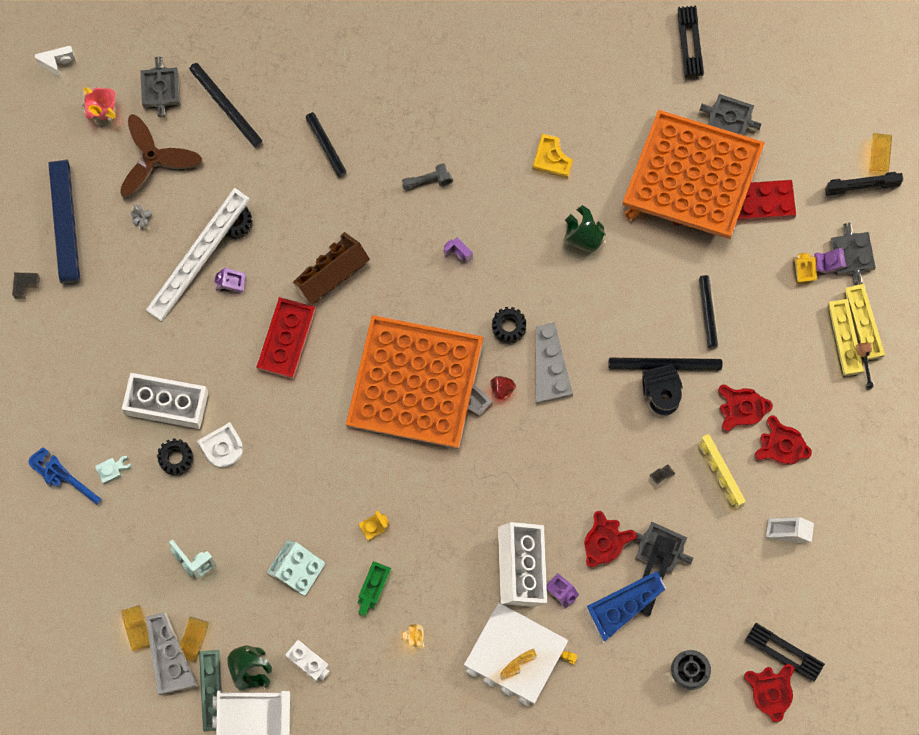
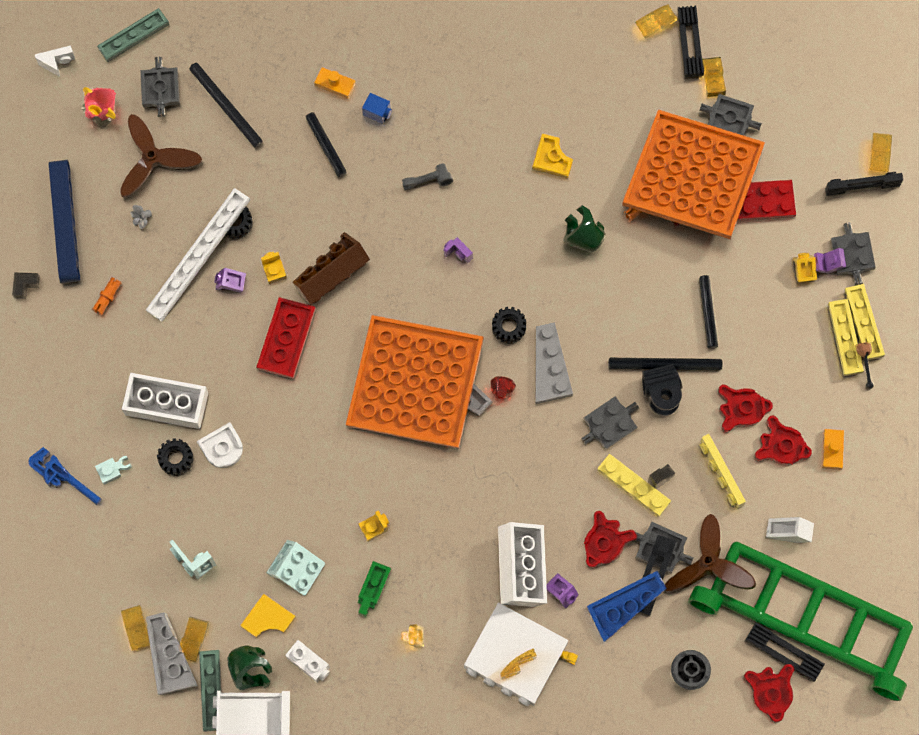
none -> orange pin [92,277,122,315]
none -> sand green tile [97,8,169,62]
none -> yellow tile [240,594,296,638]
none -> yellow bracket [261,252,287,284]
none -> light orange tile [314,67,356,99]
none -> blue brick [362,93,392,124]
none -> dark grey plate [581,396,639,450]
none -> light yellow plate [597,454,671,517]
none -> clear yellow slope [635,4,678,38]
none -> reddish brown piece [665,514,756,593]
none -> green fence [688,542,913,701]
none -> clear yellow slope [703,57,726,97]
none -> light orange tile [822,429,844,470]

